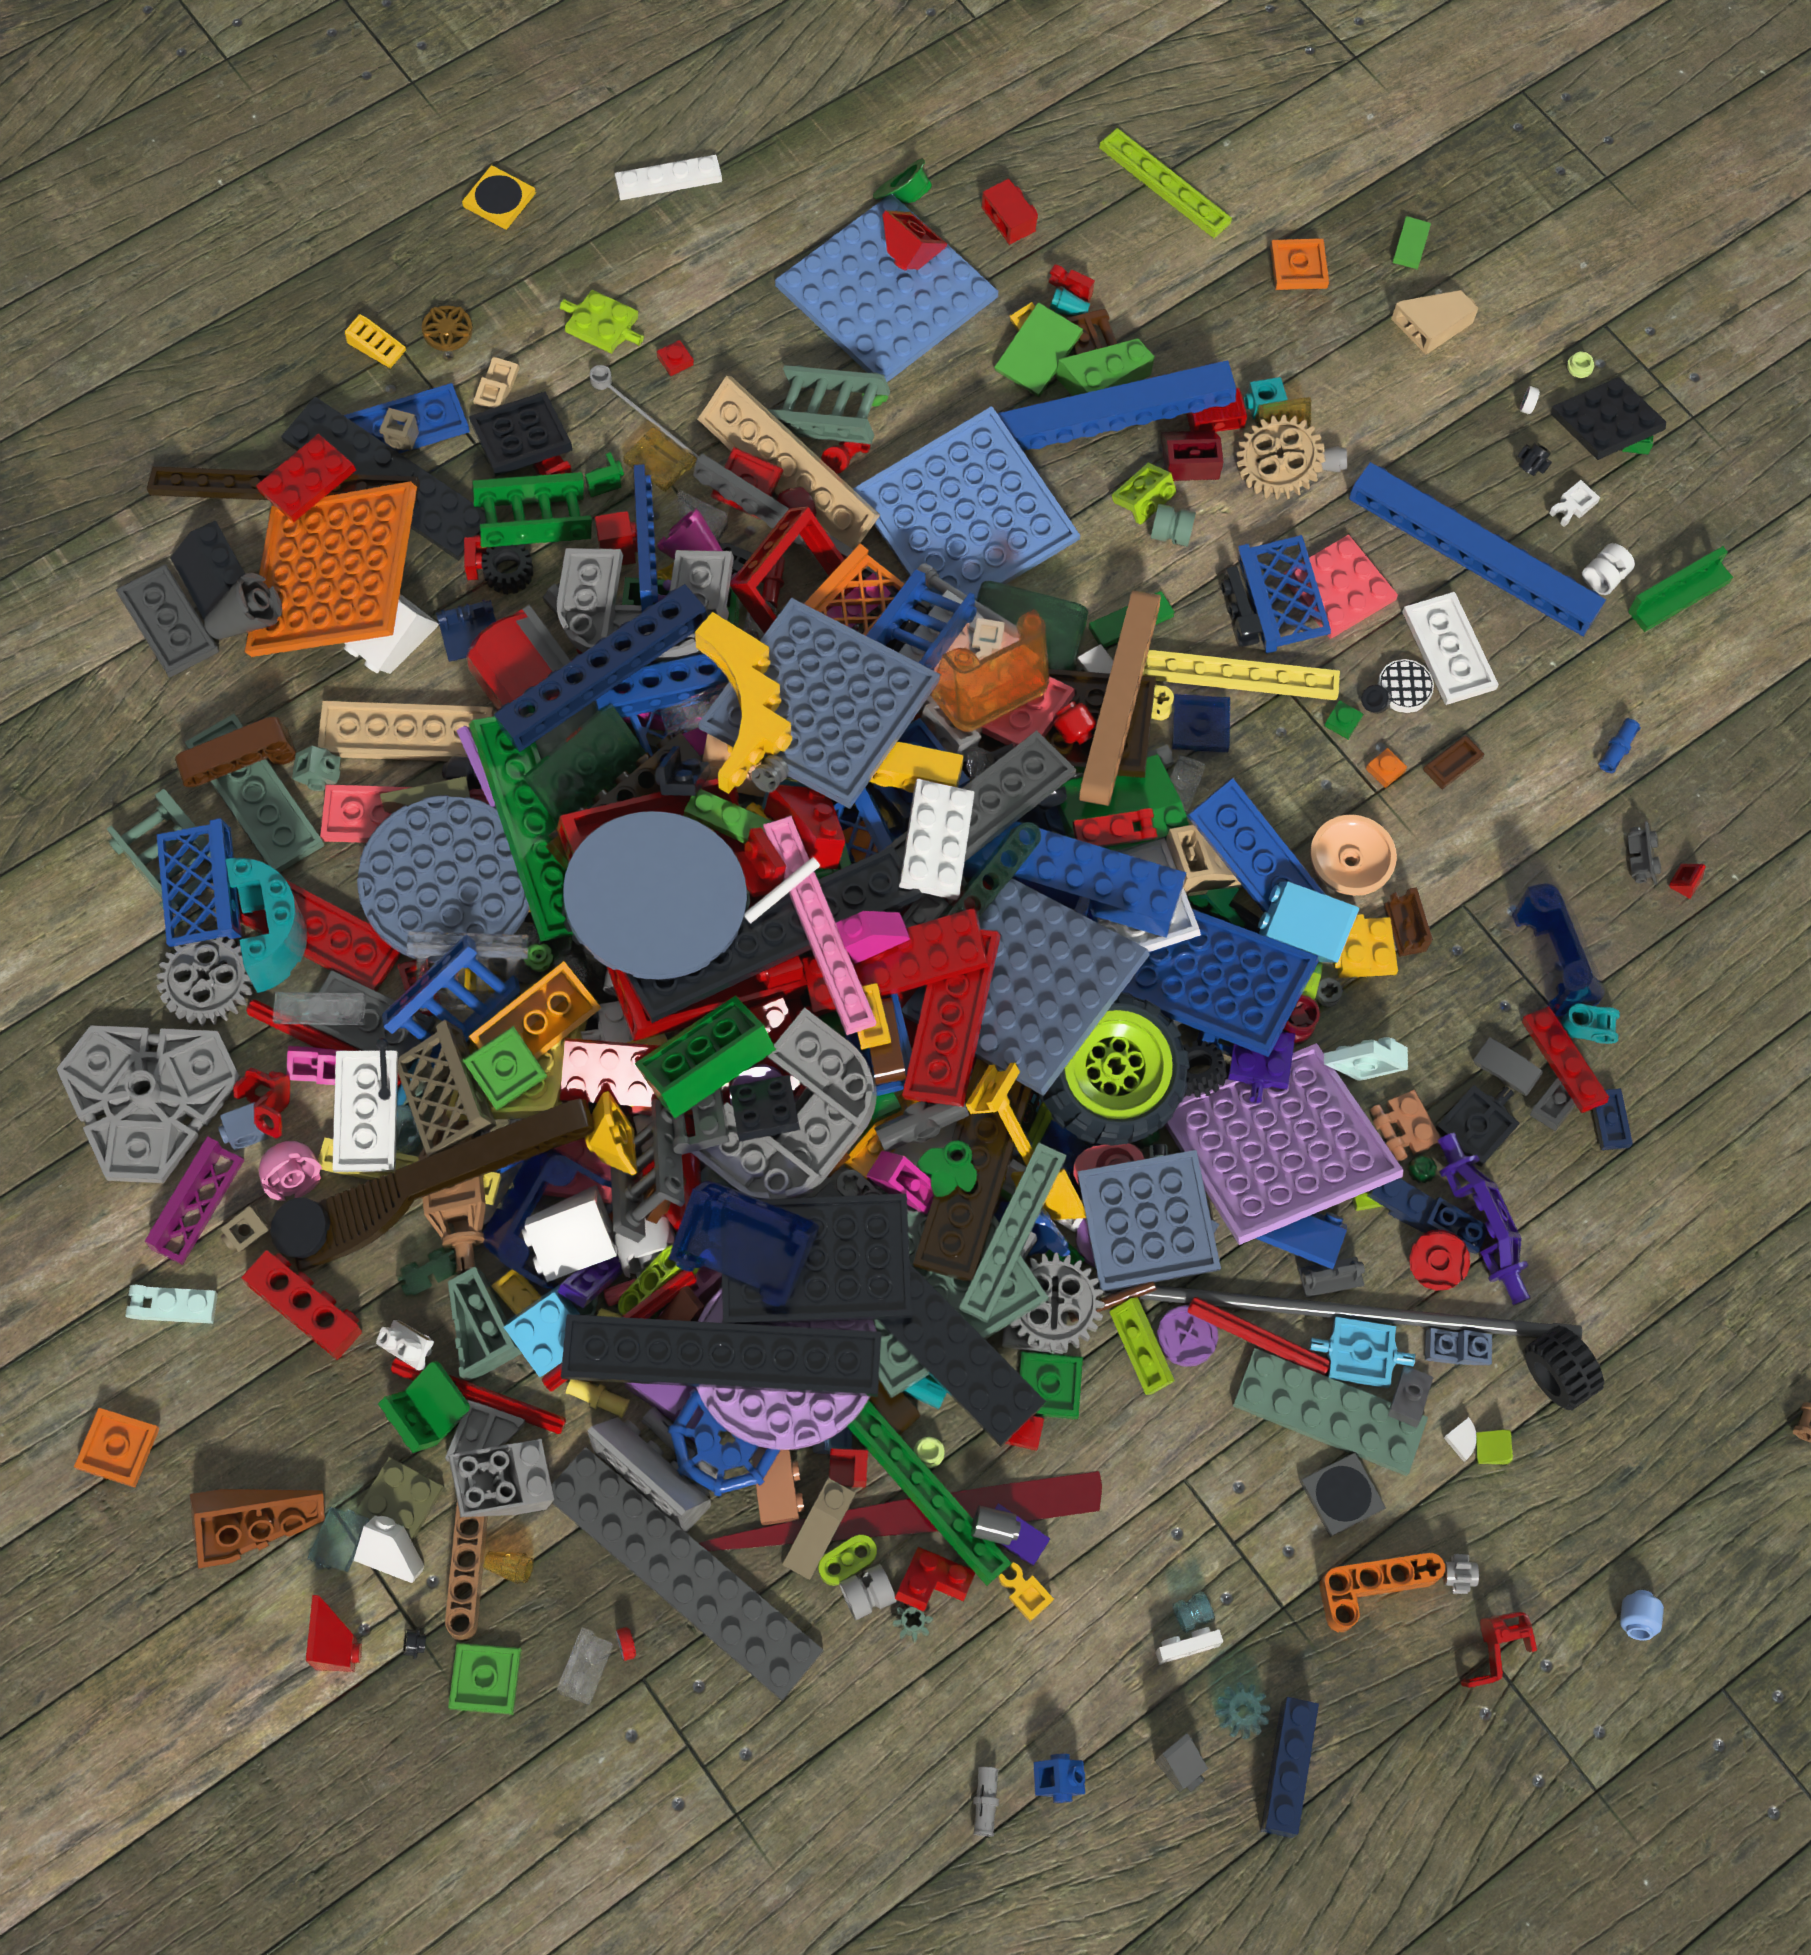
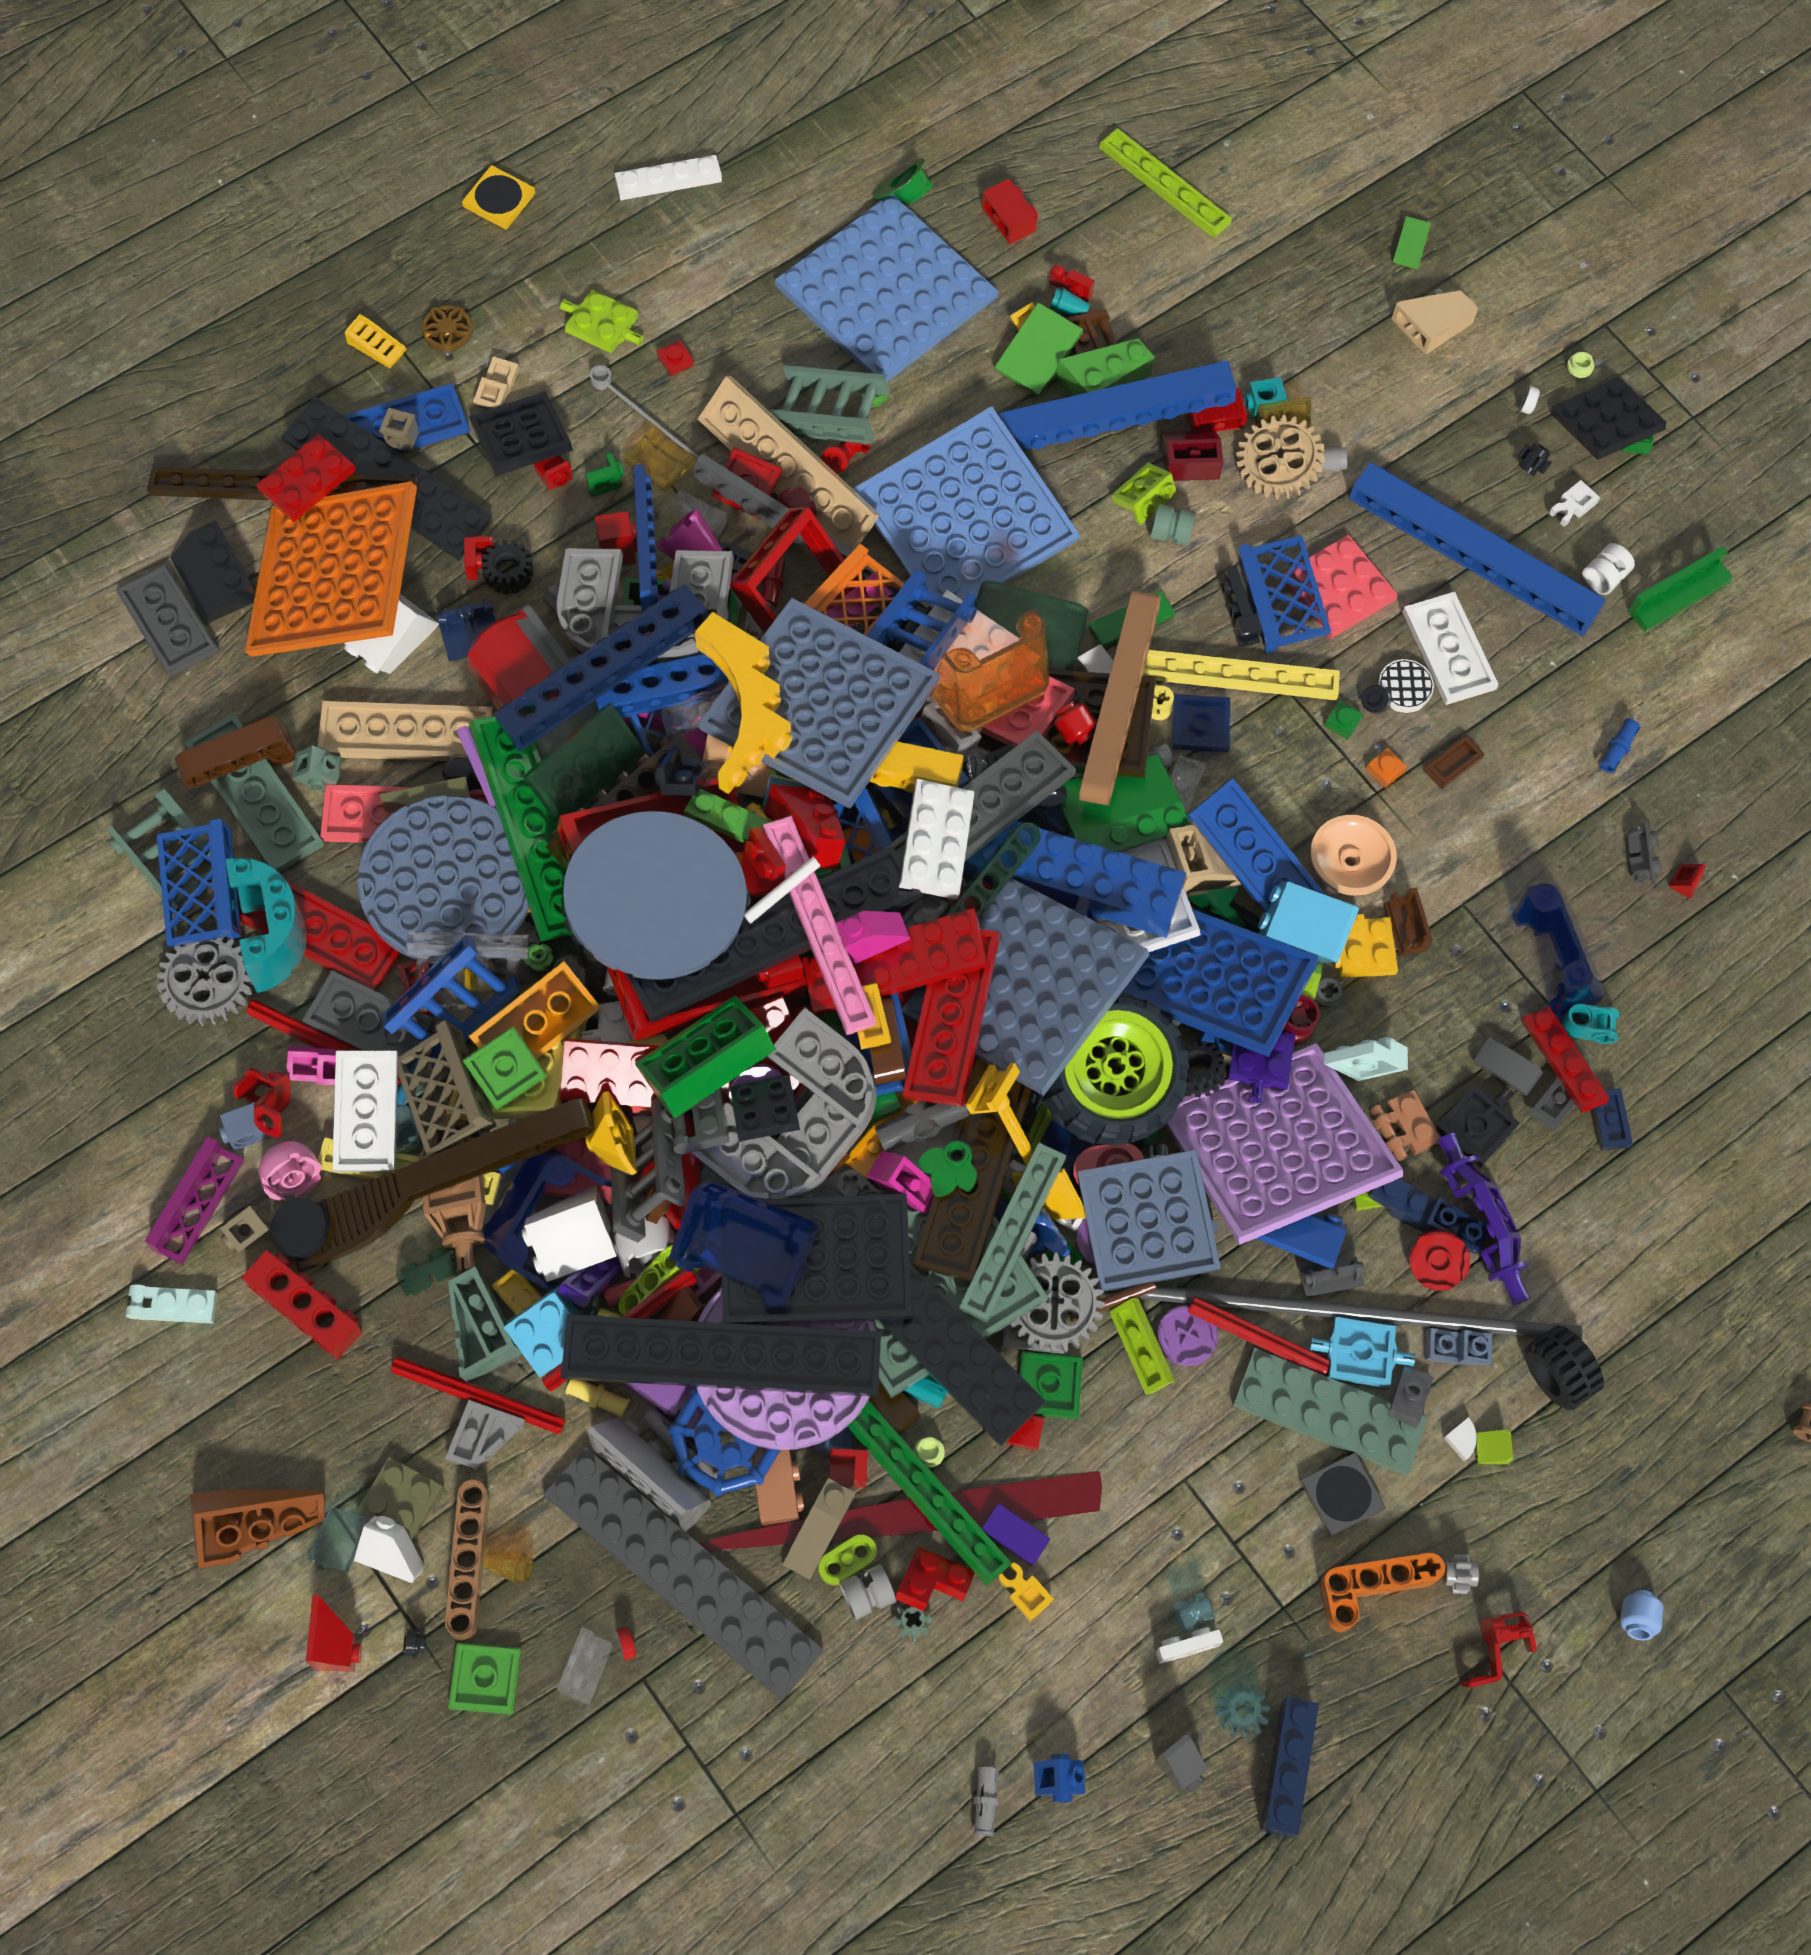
light grey plate [57,1025,241,1183] -> none
orange plate [74,1408,159,1488] -> none
dark grey cone [204,573,282,640] -> none
clear plate [273,992,366,1025] -> none
black hinge [376,1038,391,1101] -> none
white hips [376,1320,434,1370] -> none
green bracket [378,1361,470,1453] -> none
light grey slope [448,1439,554,1517] -> none
green fence [472,472,592,548] -> none
dark grey wheel [752,755,789,792] -> none
red slope [883,210,947,270] -> none
light grey piece [917,563,1022,638] -> none
dark grey brick [971,1505,1021,1545] -> none
plate [972,618,1005,671] -> none
red plate [1072,808,1158,847] -> none
orange plate [1270,239,1329,290] -> none
dark green piece [1408,1155,1437,1183] -> none

